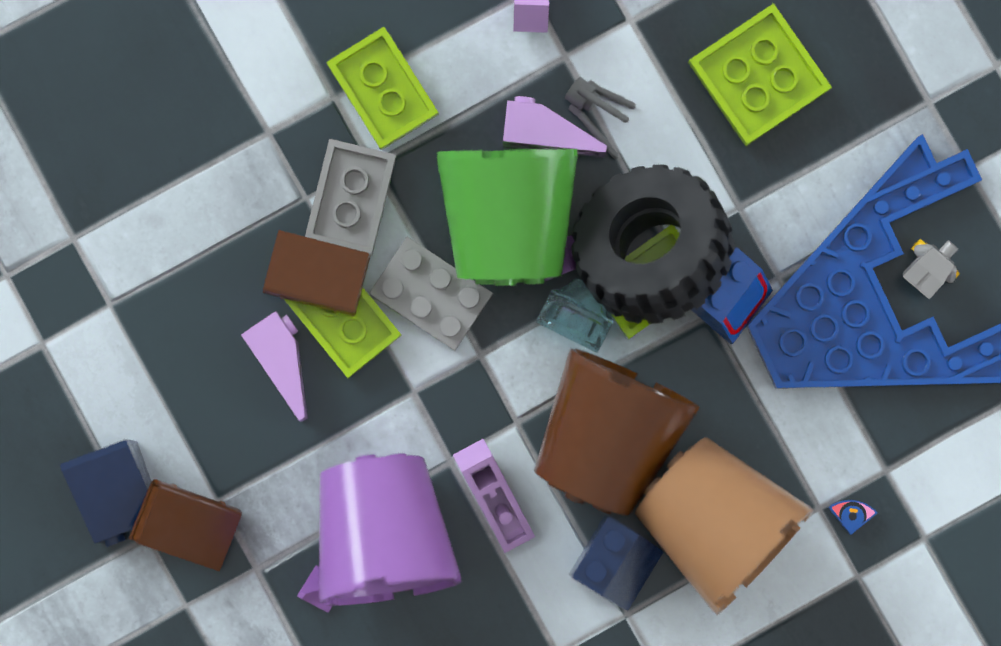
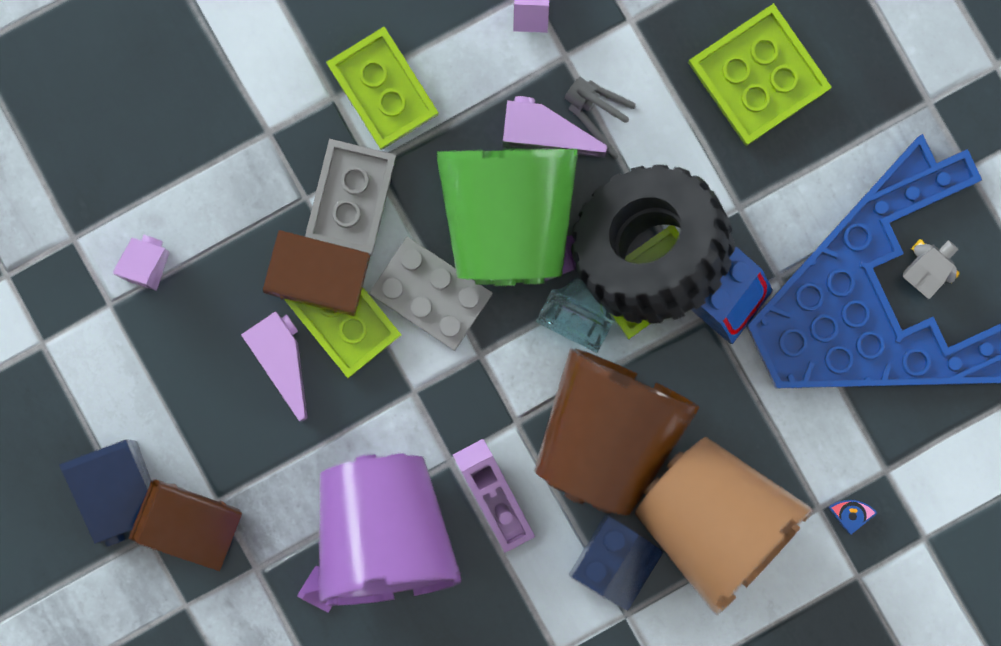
none -> lavender slope [113,235,169,291]

